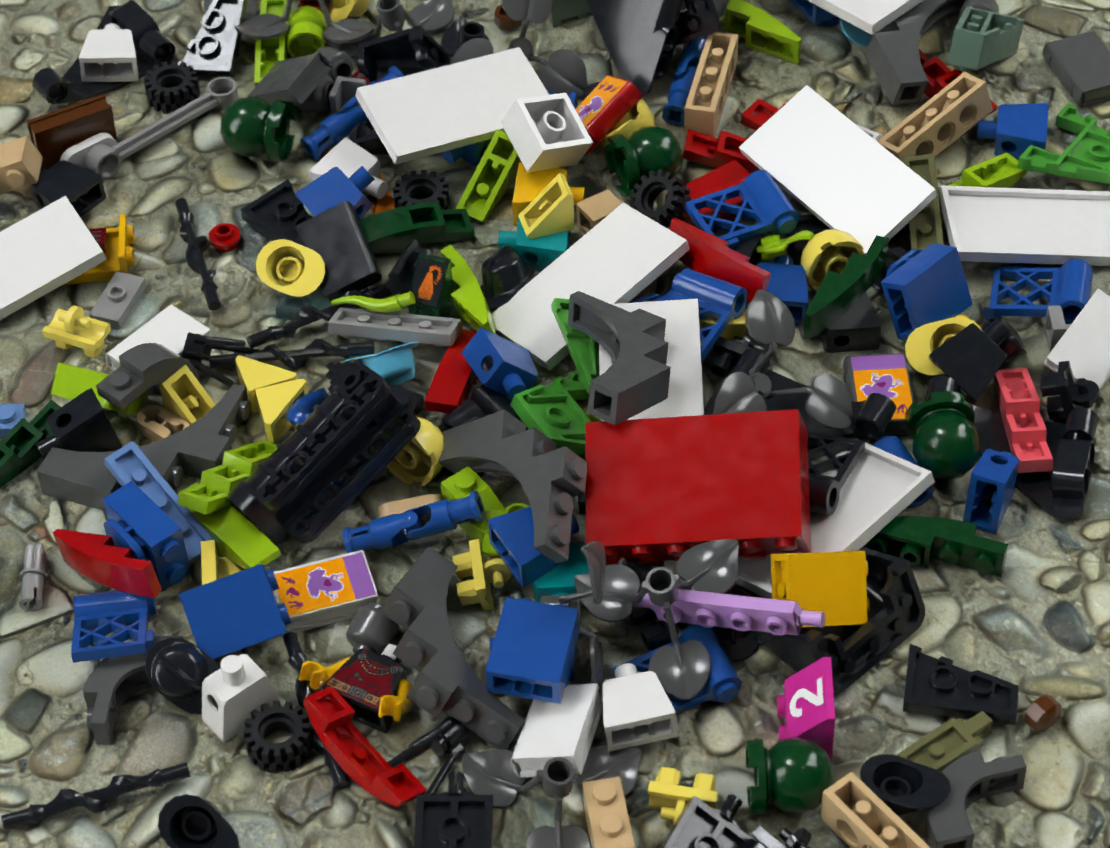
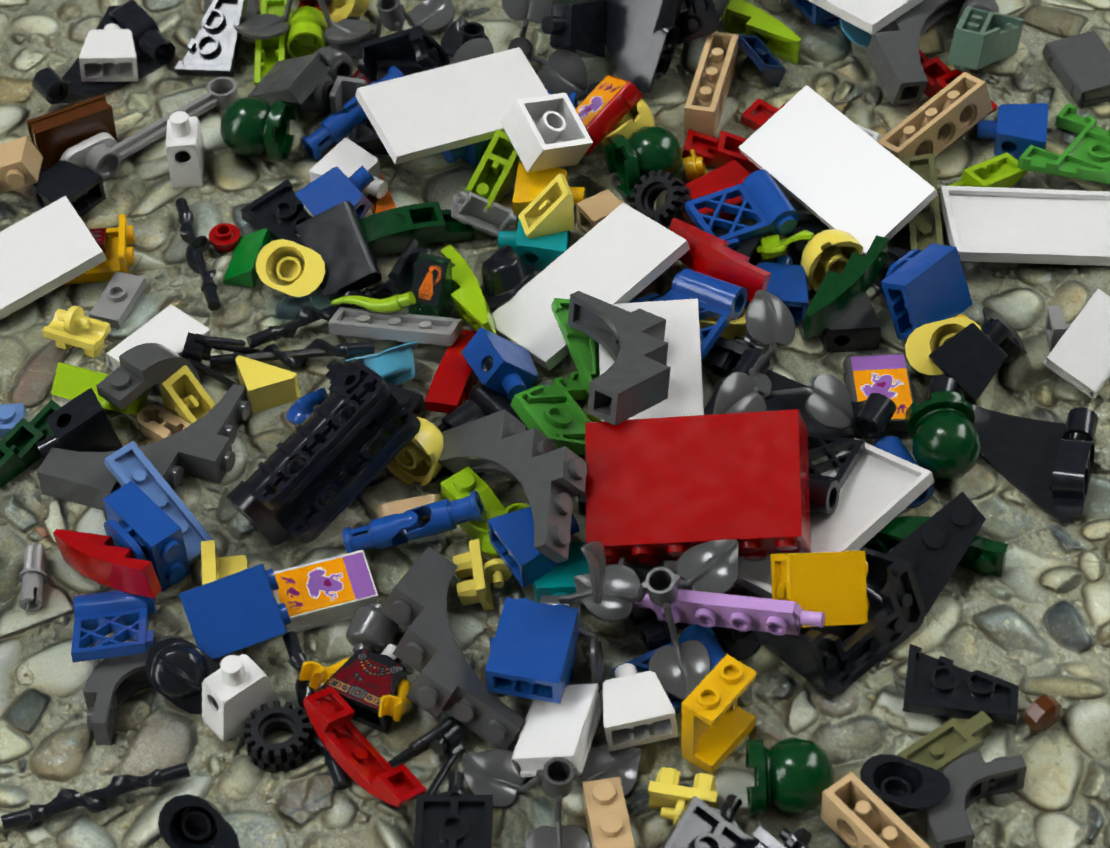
black tyre [144,61,200,114] -> none
lime slope [177,482,281,569] -> none
lime slope [178,440,277,515] -> none
light yellow slope [255,379,309,444] -> none
black tyre [393,170,451,210] -> none
reddish brown tile [494,4,522,30] -> none
blue piece [662,35,707,126] -> none
dark pink slope [777,657,835,762] -> none
blue torso [963,449,1020,535] -> none
blue piece [989,259,1093,324] -> none
coral slope [994,368,1053,473] -> none
black hips [1040,361,1100,420] -> none
none -> white torso [165,111,205,188]
none -> green slope [223,228,271,288]
none -> light grey hinge [451,190,517,237]
none -> black torso [541,0,607,58]
none -> yellow panel [681,654,756,775]
none -> yellow plate [683,149,707,182]
none -> dark blue slope [738,34,787,87]
none -> black wing [886,491,986,616]

